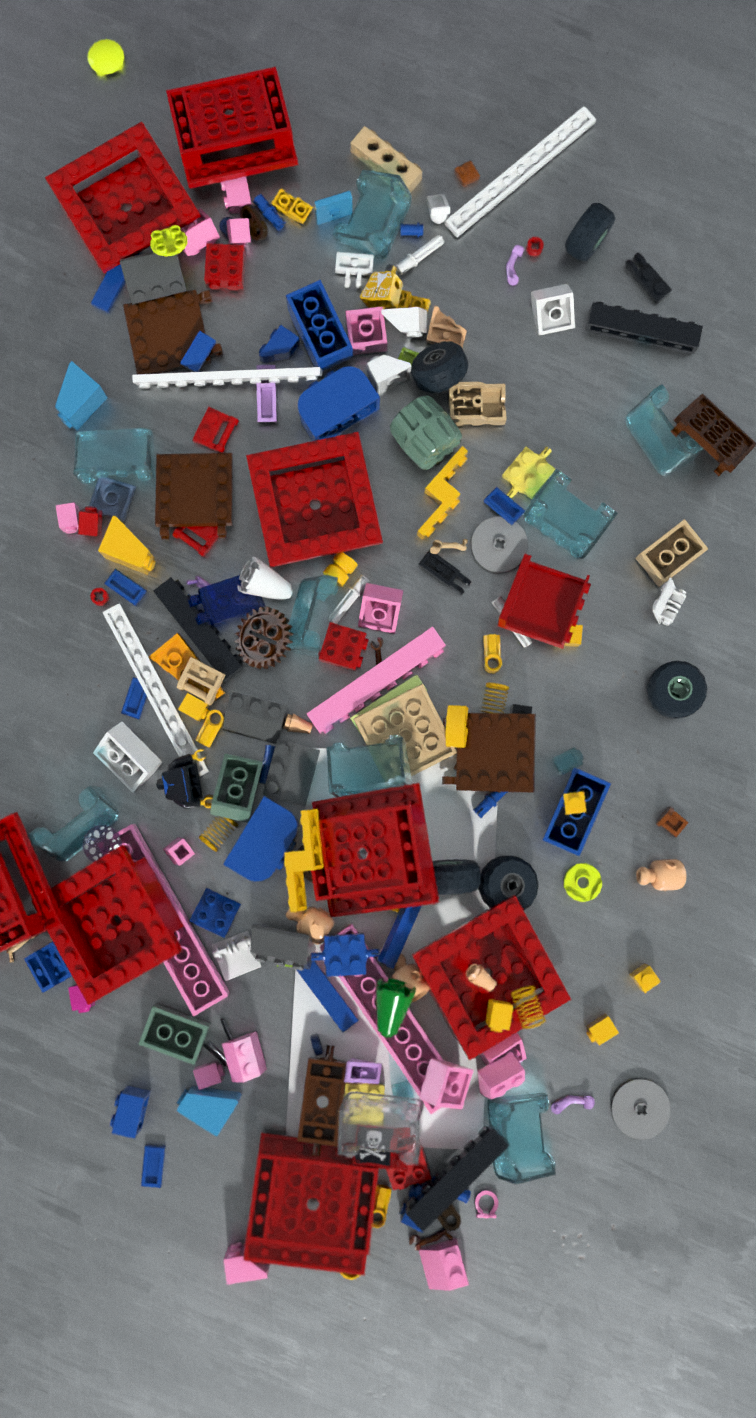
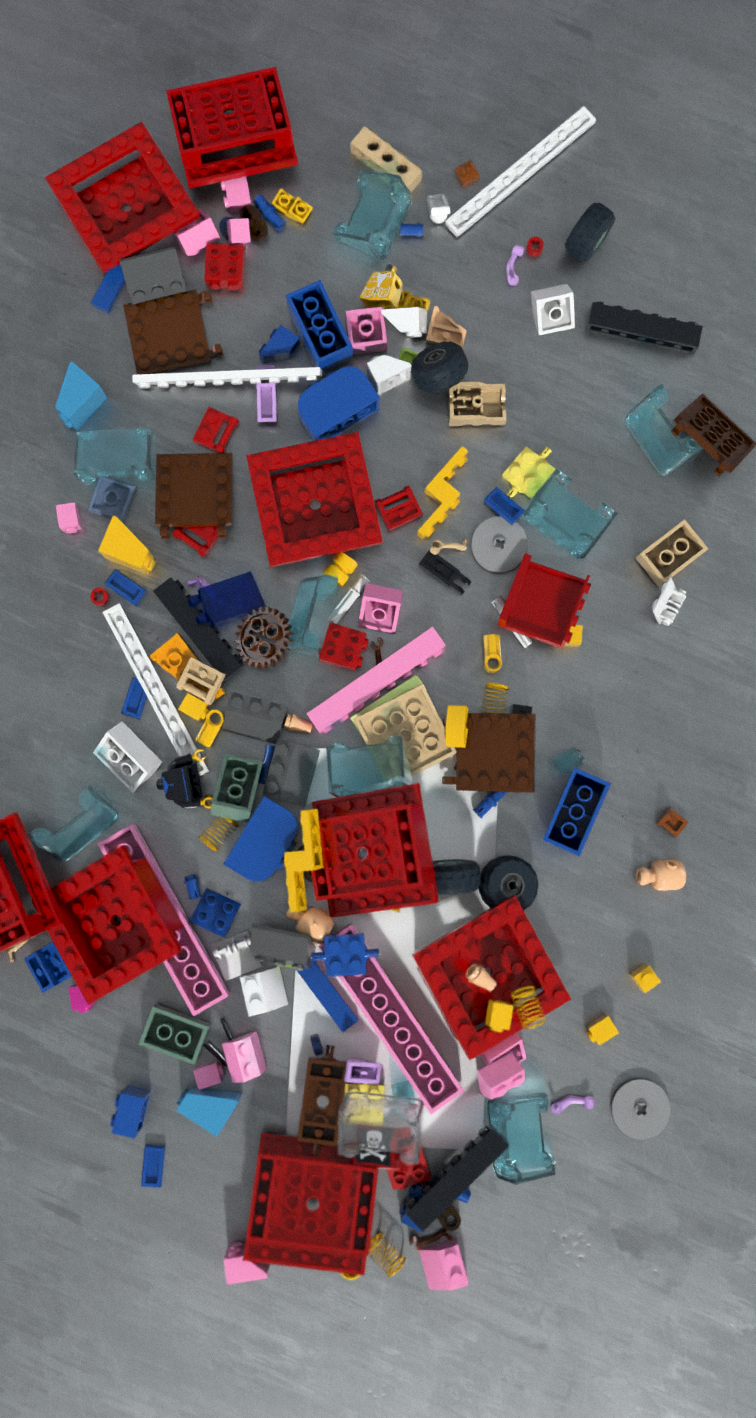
red brick [78,506,103,536] -> none
clear purple dish [82,825,122,862] -> none
neon yellow dish [88,39,124,76] -> none
neon yellow dish [150,225,188,257] -> none
bright pink brick [163,837,195,866] -> none
blue tile [180,331,216,372] -> none
white cone [237,556,293,601] -> none
dark azure plate [314,191,353,225] -> none
white hinge [335,252,374,289] -> none
yellow piece [372,1184,392,1228] -> none
green cone [376,978,416,1038] -> none
blue tile [378,905,422,969] -> none
sand green wheel [390,395,462,470] -> none
light nougat piece [391,954,429,1003] -> none
white axle [395,235,444,276] -> none
bright pink slope [419,1059,473,1109] -> none
bright pink piece [475,1190,499,1219] -> none
yellow brick [563,791,586,814] -> none
neon yellow tile [563,863,602,902] -> none
black hinge [625,252,672,303] -> none
black wheel [647,661,707,718] -> none
none -> blue pin [183,874,202,900]
none -> white slope [240,966,289,1017]
none -> yellow piece [369,1233,406,1277]
none -> red plate [374,485,423,531]

